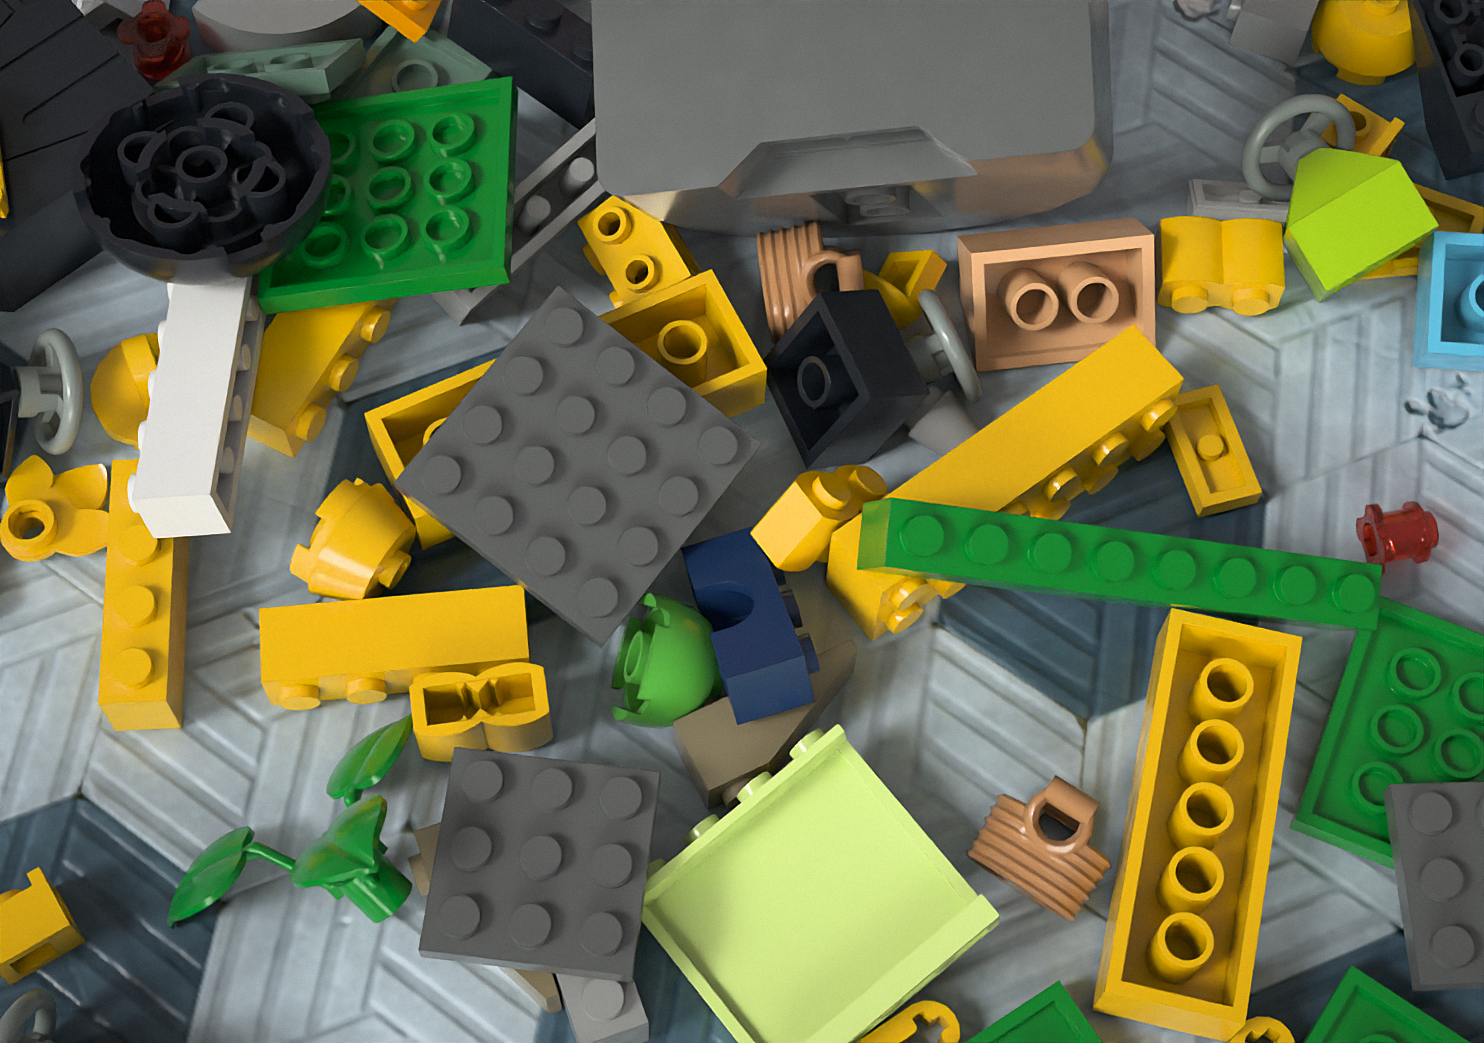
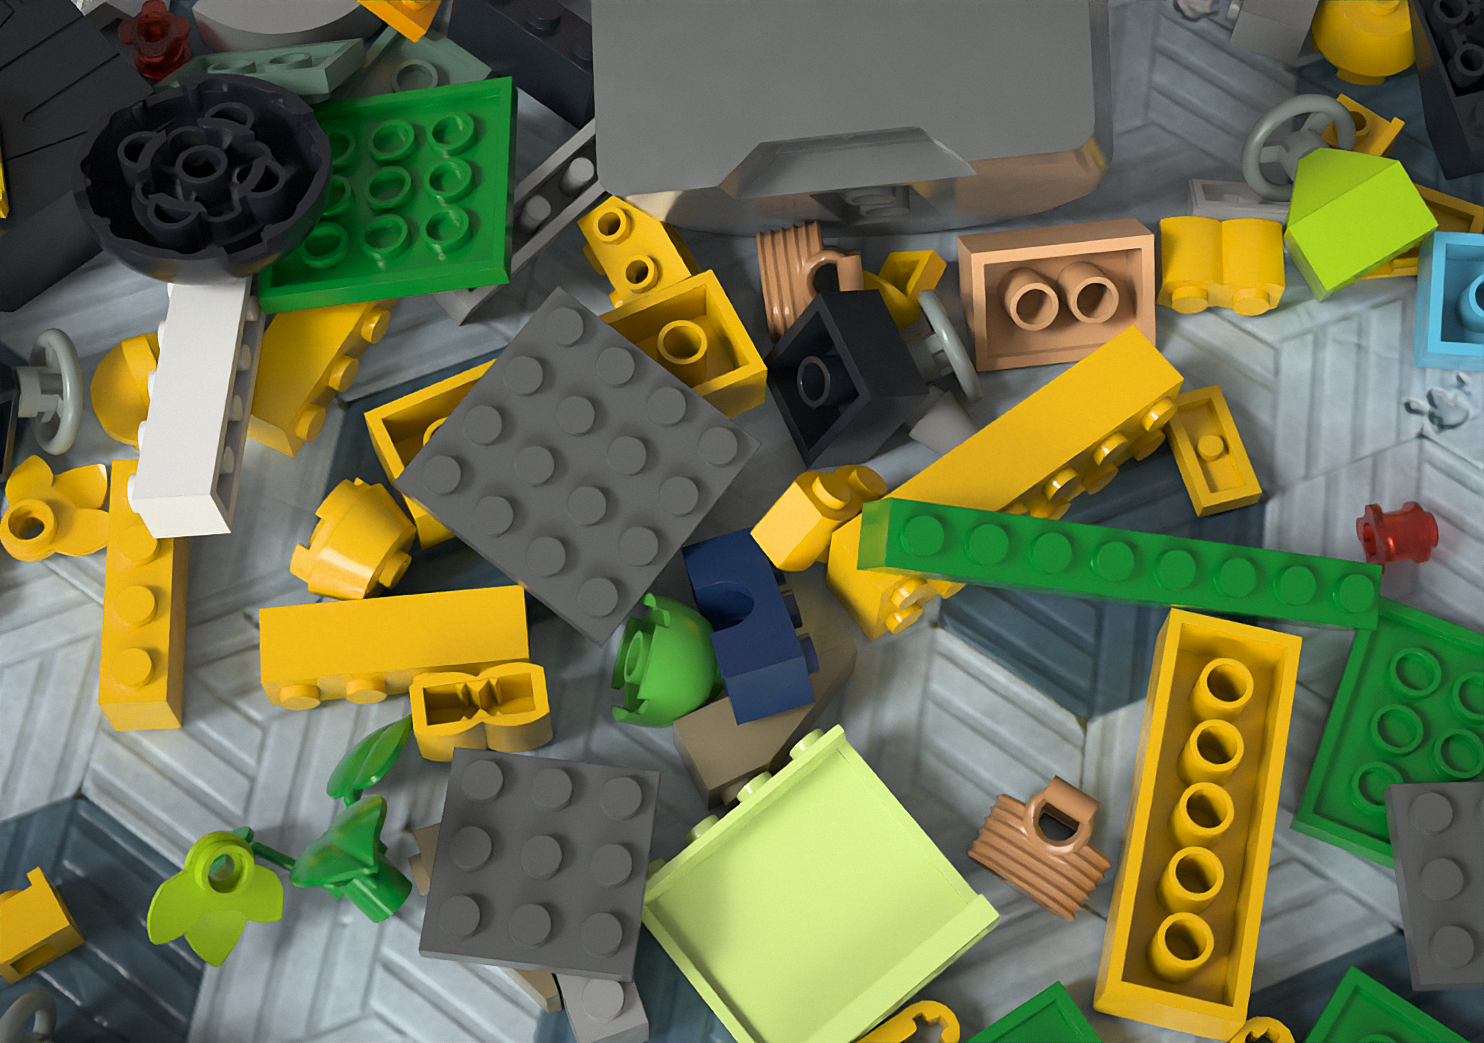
none -> lime plate [147,830,284,967]

